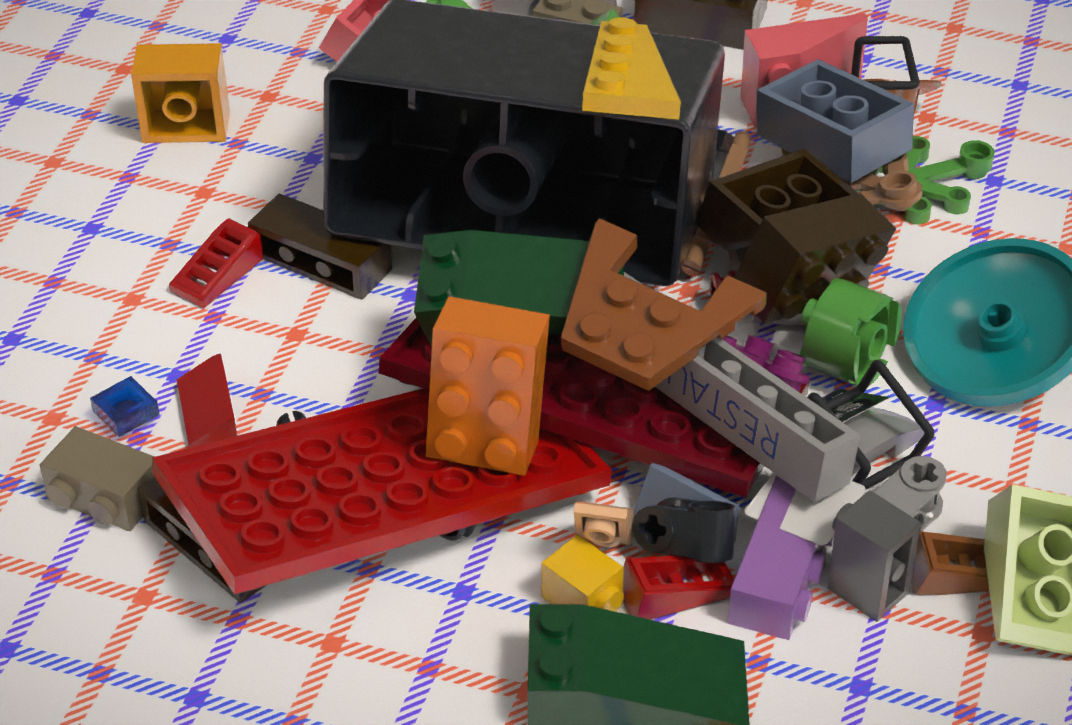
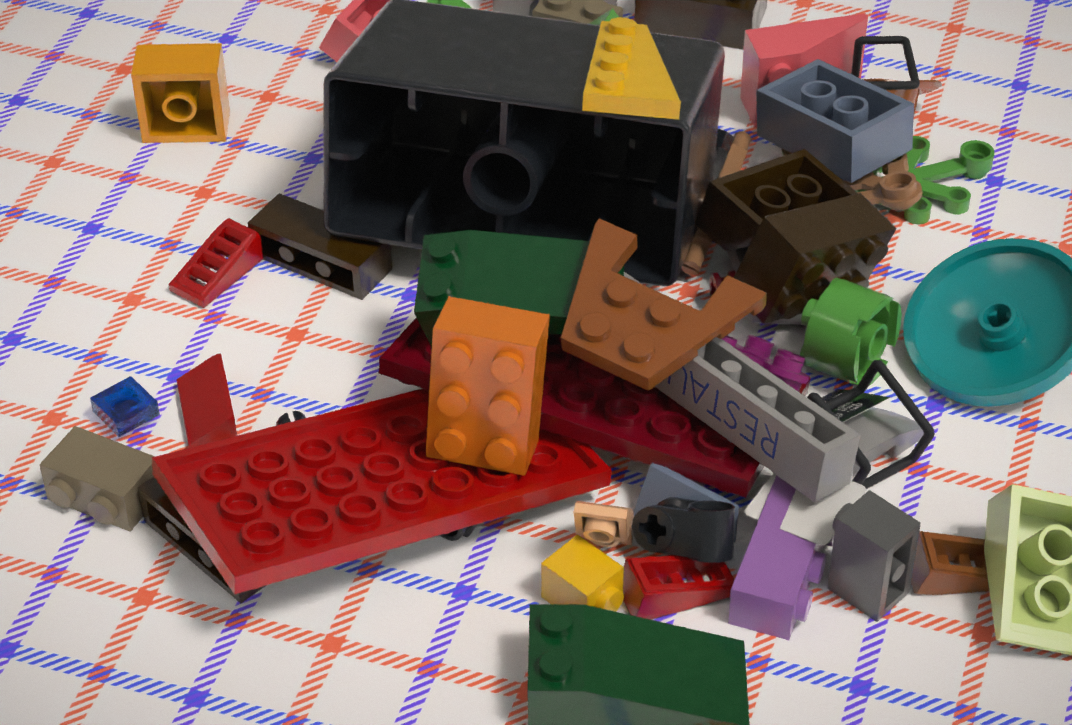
light grey piece [872,456,947,531] -> none

